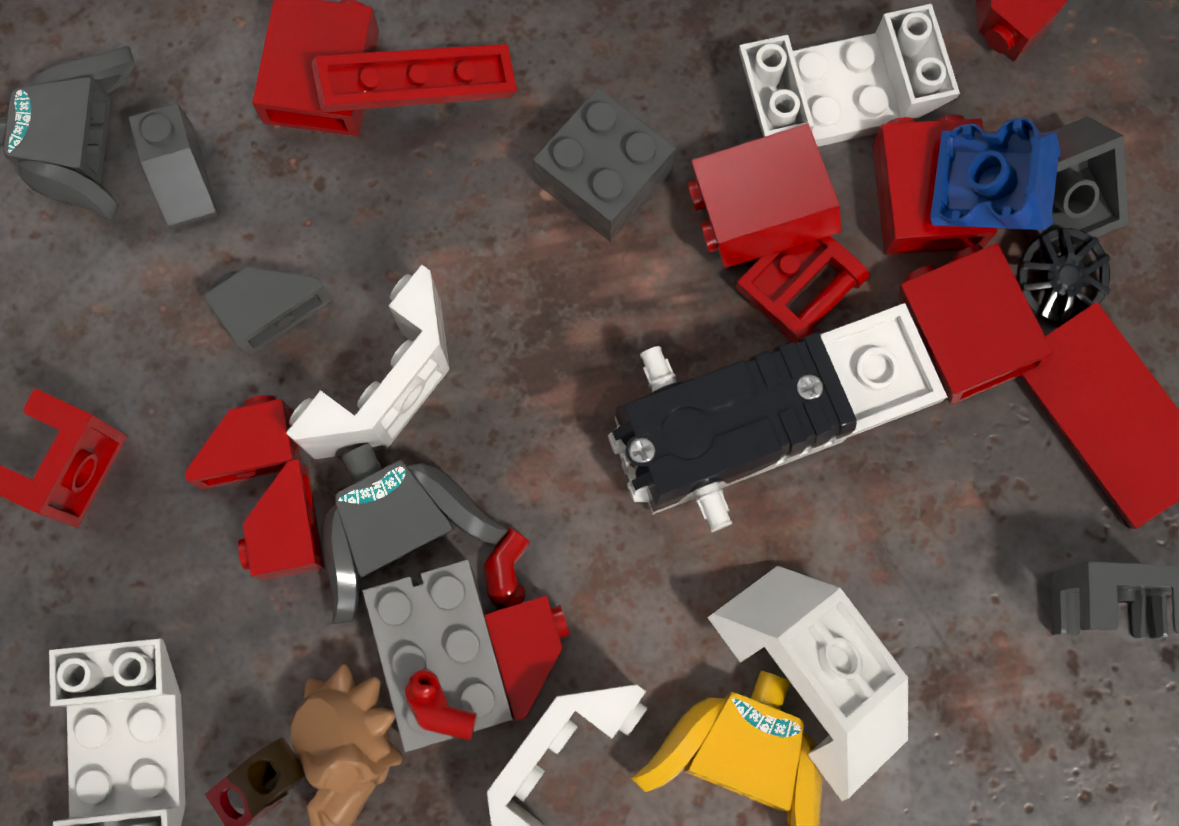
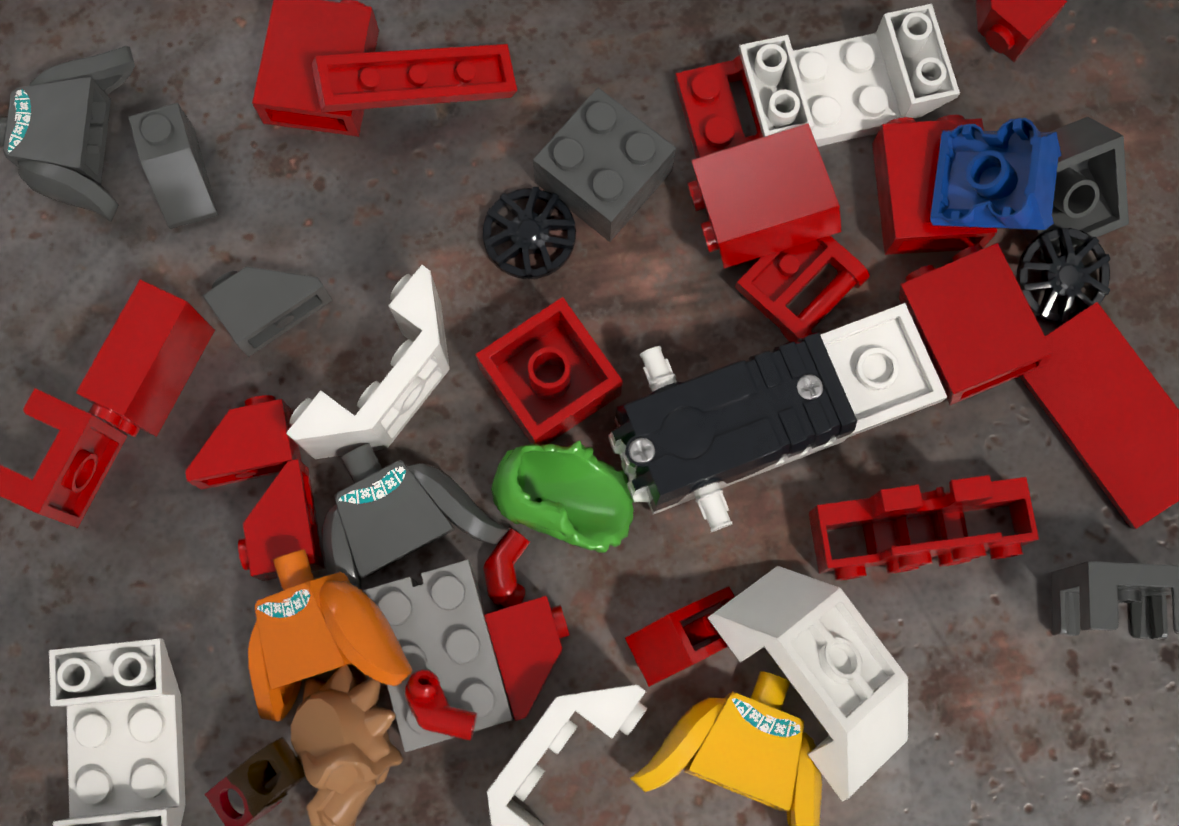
none -> red brick [76,279,215,438]
none -> orange torso [248,549,413,721]
none -> red brick [475,297,623,446]
none -> black wheel [483,187,576,279]
none -> bright green piece [491,441,634,553]
none -> red slope [625,586,735,687]
none -> red plate [675,55,763,159]
none -> red piece [808,475,1039,581]

